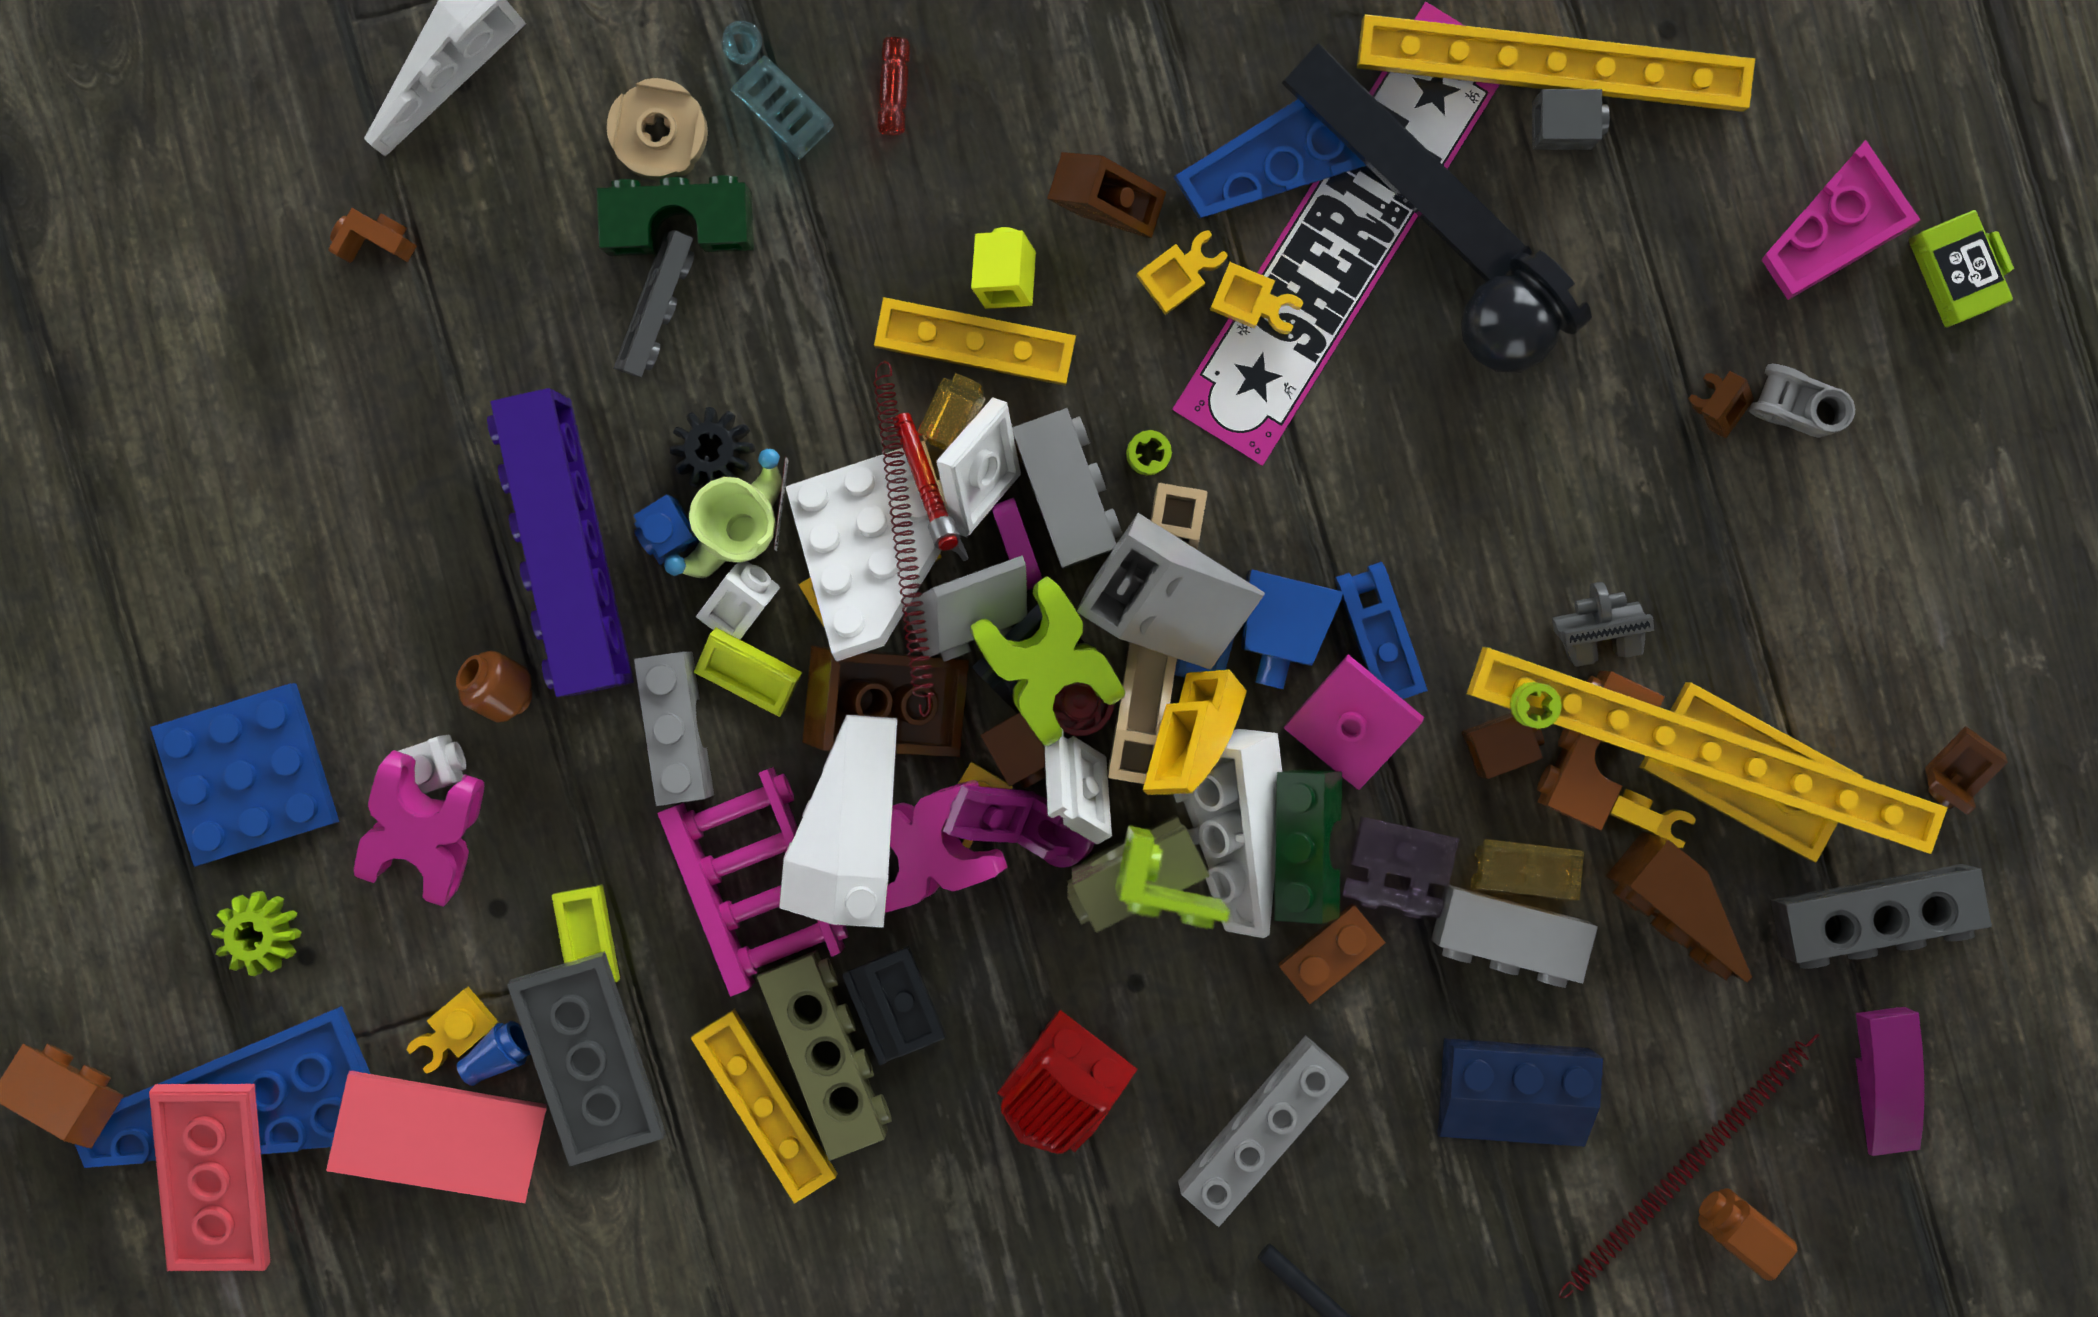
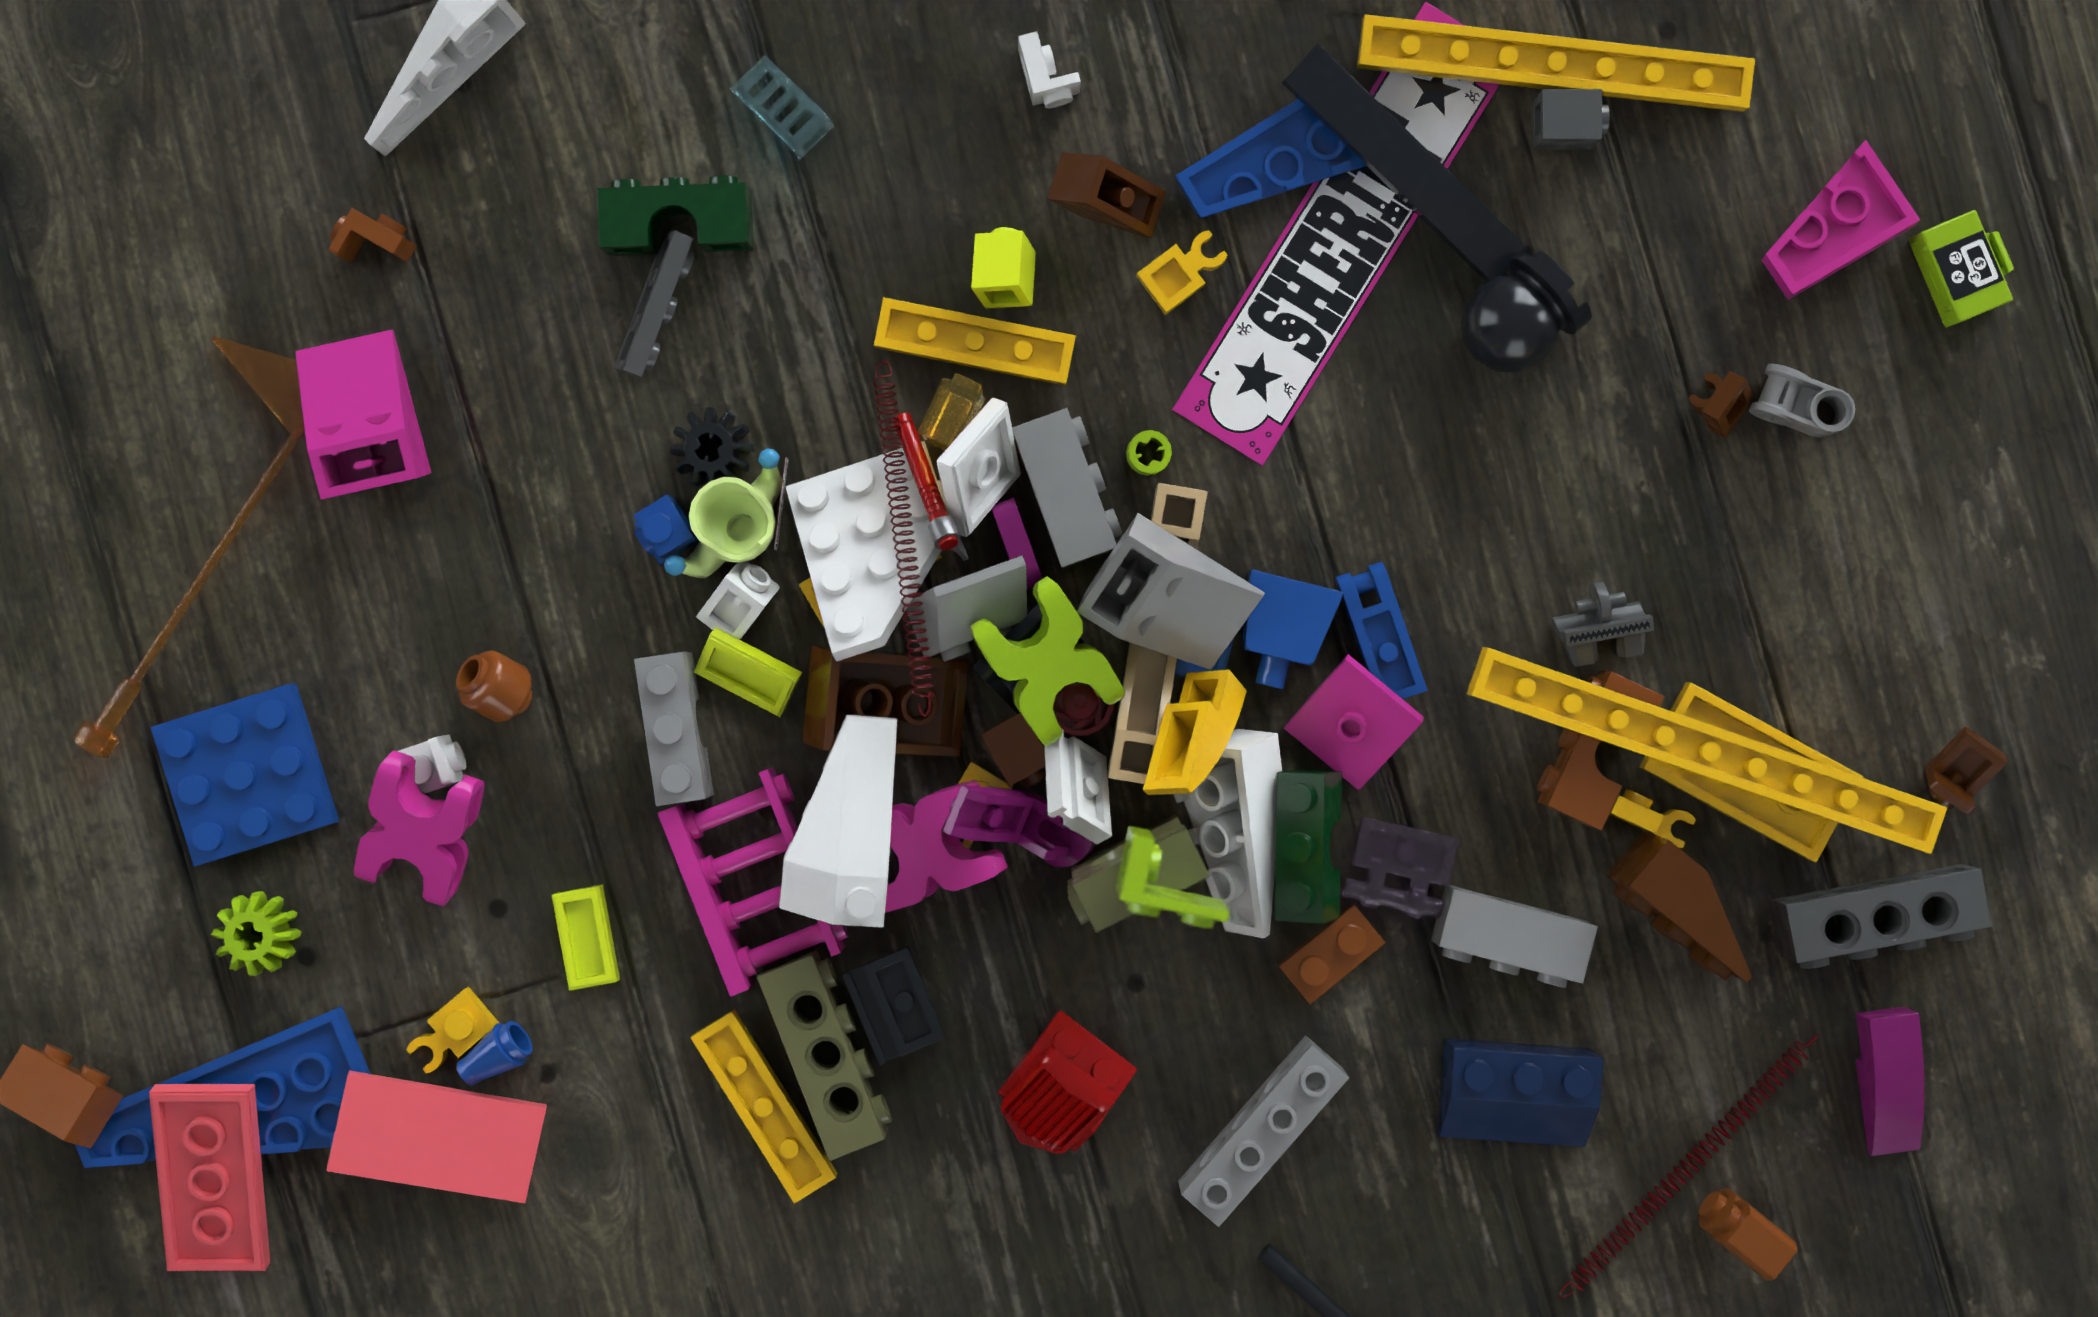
dark purple brick [487,388,634,697] -> none
dark grey plate [507,951,666,1167] -> none
tan plate [607,78,708,180] -> none
clear light blue hinge [721,21,762,64] -> none
clear red axle [877,37,910,136] -> none
yellow plate [1210,262,1303,334] -> none
reddish brown brick [1461,713,1545,779] -> none
clear yellow hinge [1470,839,1584,902] -> none
lime bush [1510,682,1562,729] -> none
none -> clear orange piece [72,336,305,758]
none -> dark pink slope [295,330,432,500]
none -> white bracket [1018,31,1081,108]

